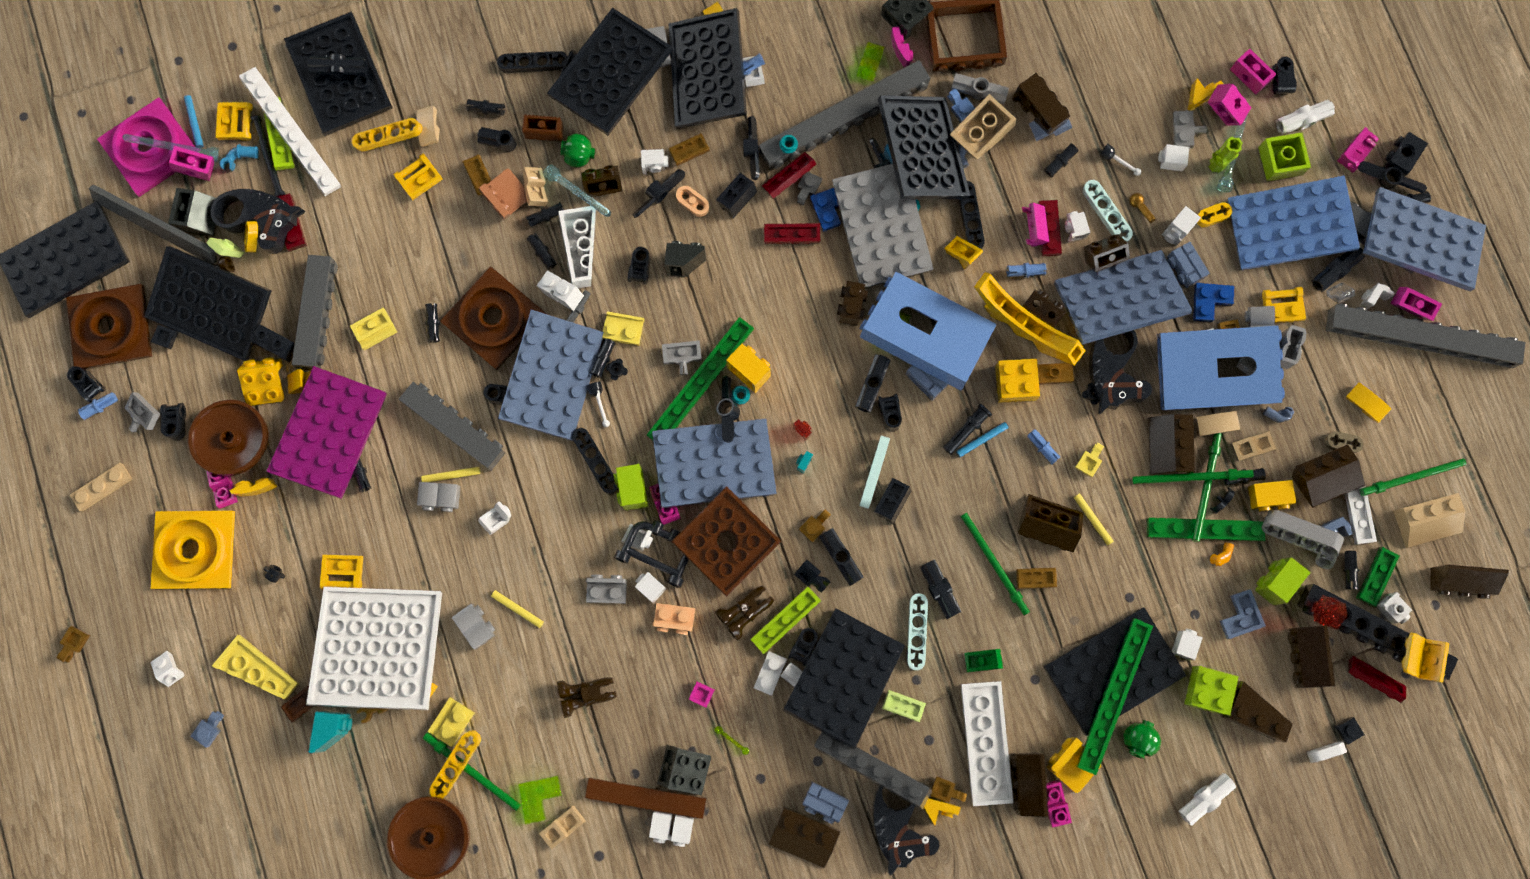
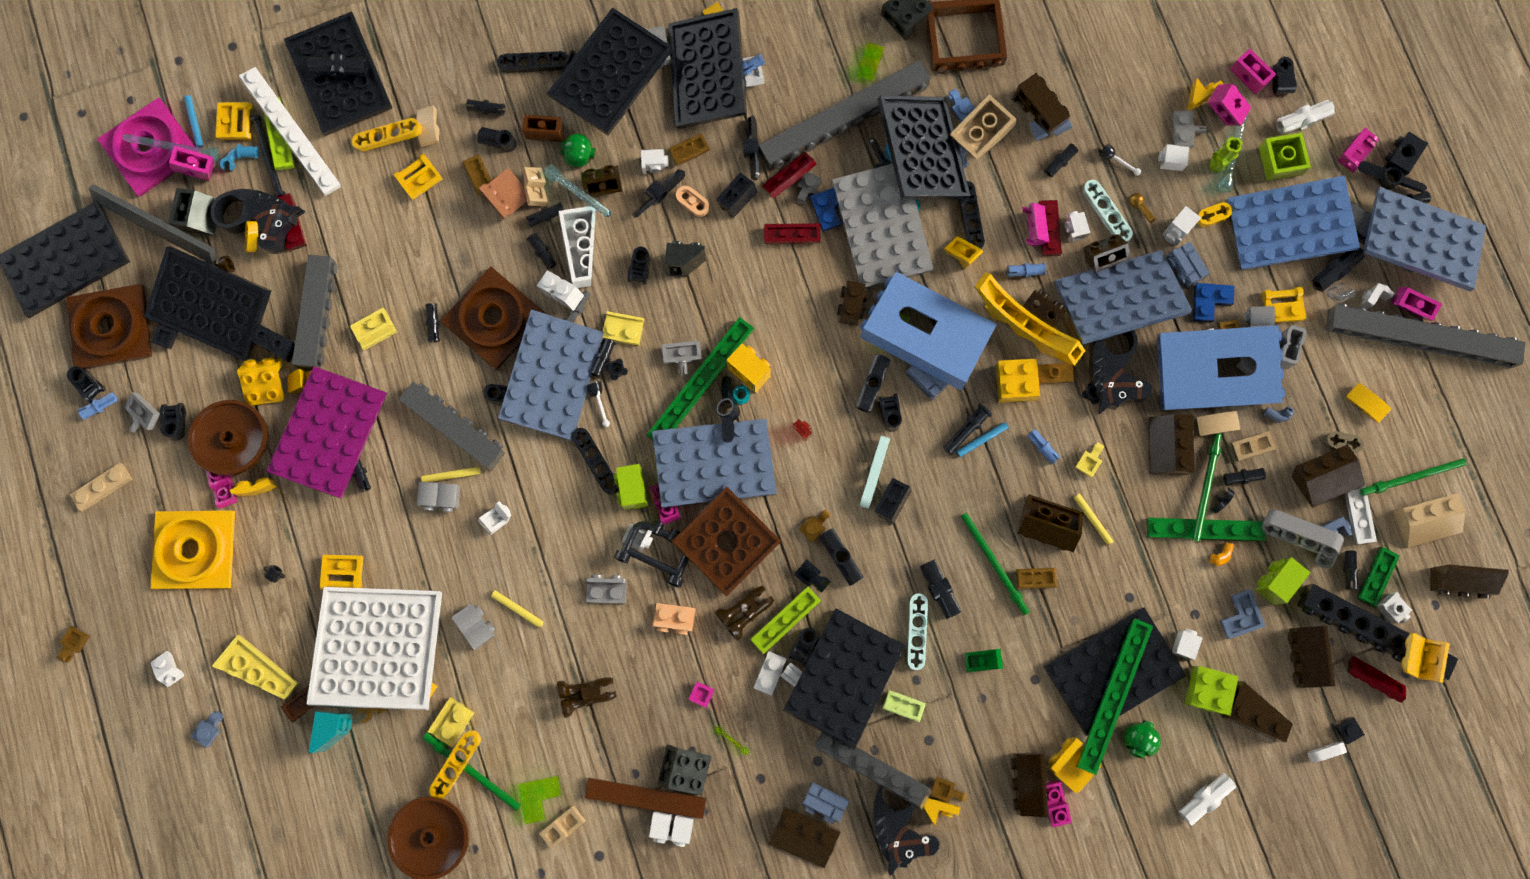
yellowish green plate [206,238,245,258] -> none
white brick [635,572,666,603] -> none
teal plate [779,135,798,154] -> none
teal plate [796,451,813,474] -> none
dark pink slope [891,27,913,68] -> none
light grey piece [951,73,1009,104] -> none
white plate [961,681,1013,806] -> none
green bar [1132,469,1253,484] -> none
yellow brick [1248,480,1296,512] -> none
clear red brick [1312,595,1347,630] -> none

